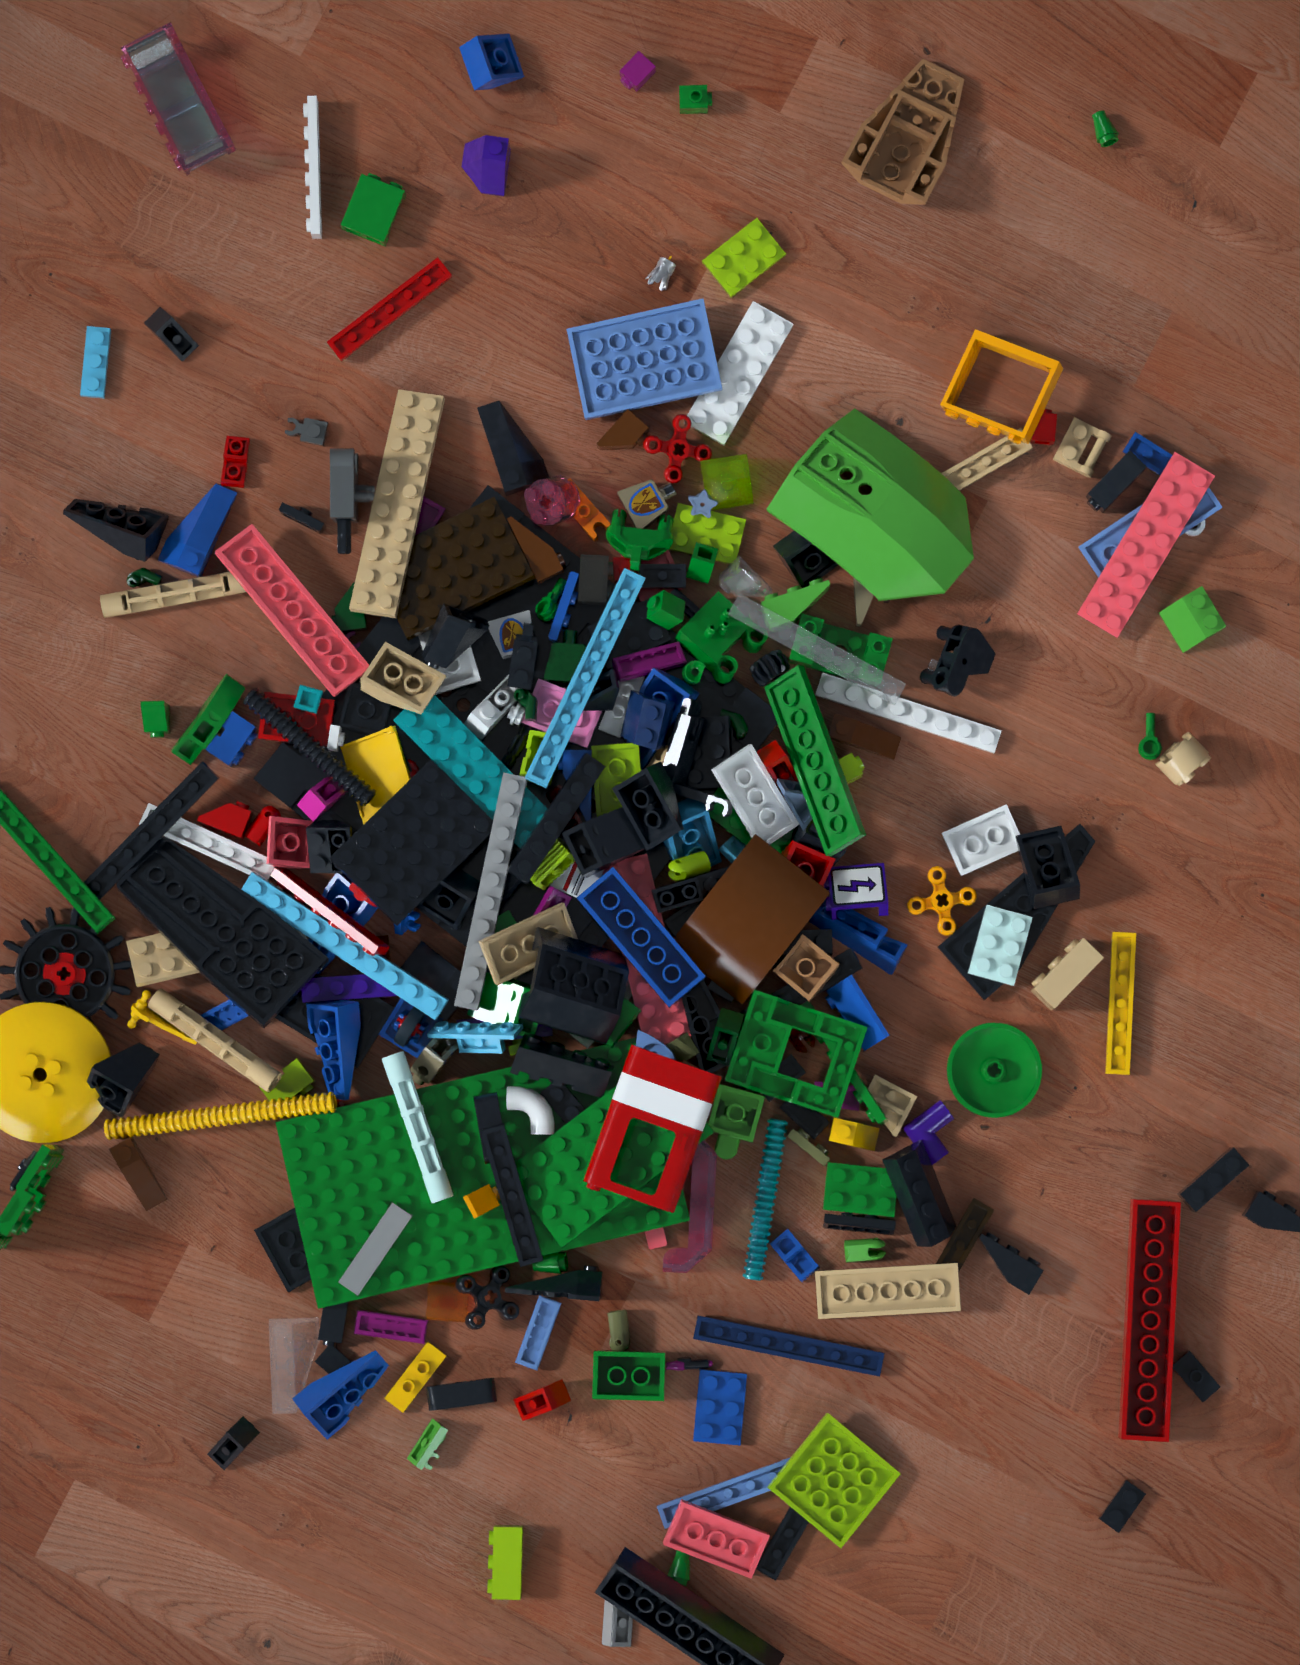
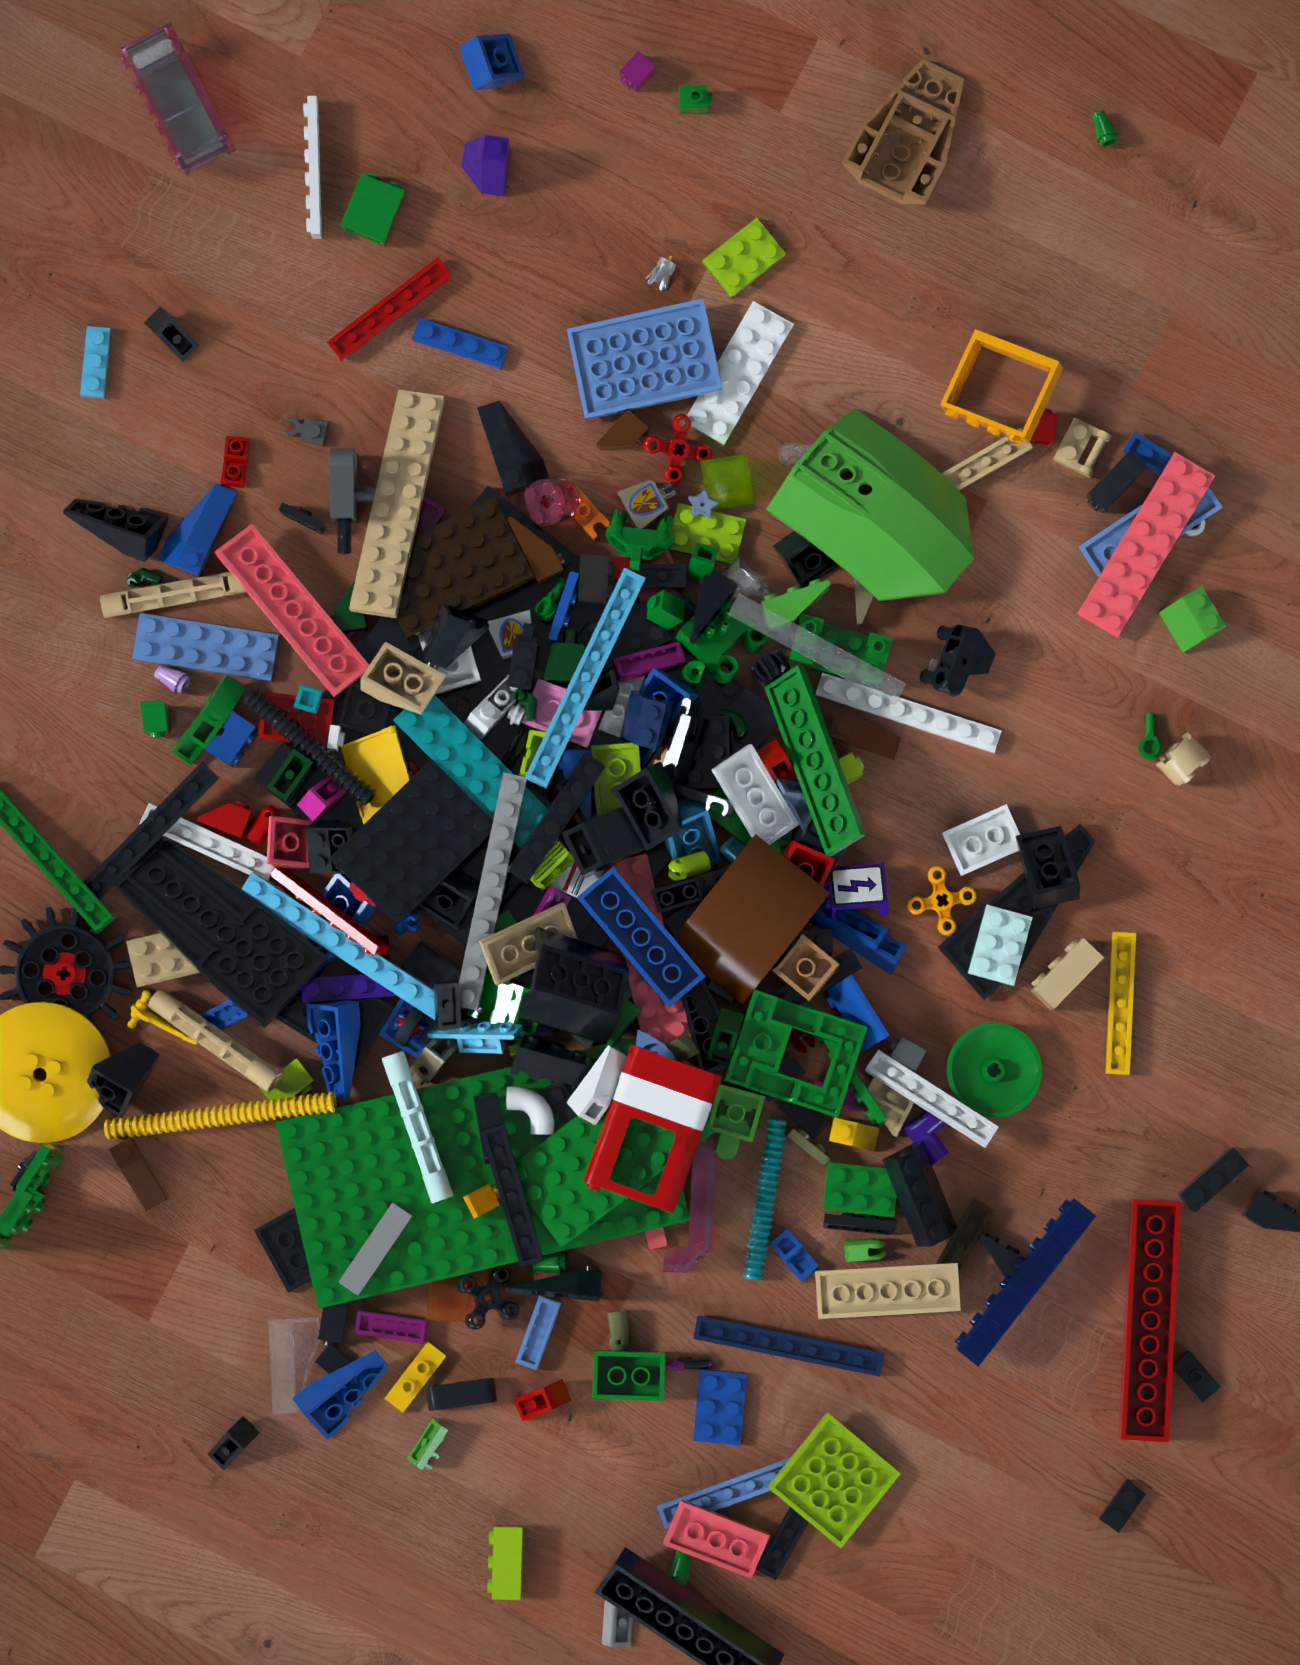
none -> medium blue plate [132,613,279,682]
none -> lavender cone [154,665,191,694]
none -> dark green slope [266,749,313,803]
none -> blue plate [412,318,508,370]
none -> black plate [434,980,461,1031]
none -> white slope [566,1045,627,1125]
none -> black slope [689,569,737,644]
none -> clear cone [778,442,812,466]
none -> white plate [865,1050,999,1148]
none -> dark grey brick [888,1037,926,1072]
none -> clear blue brick [954,1198,1096,1367]

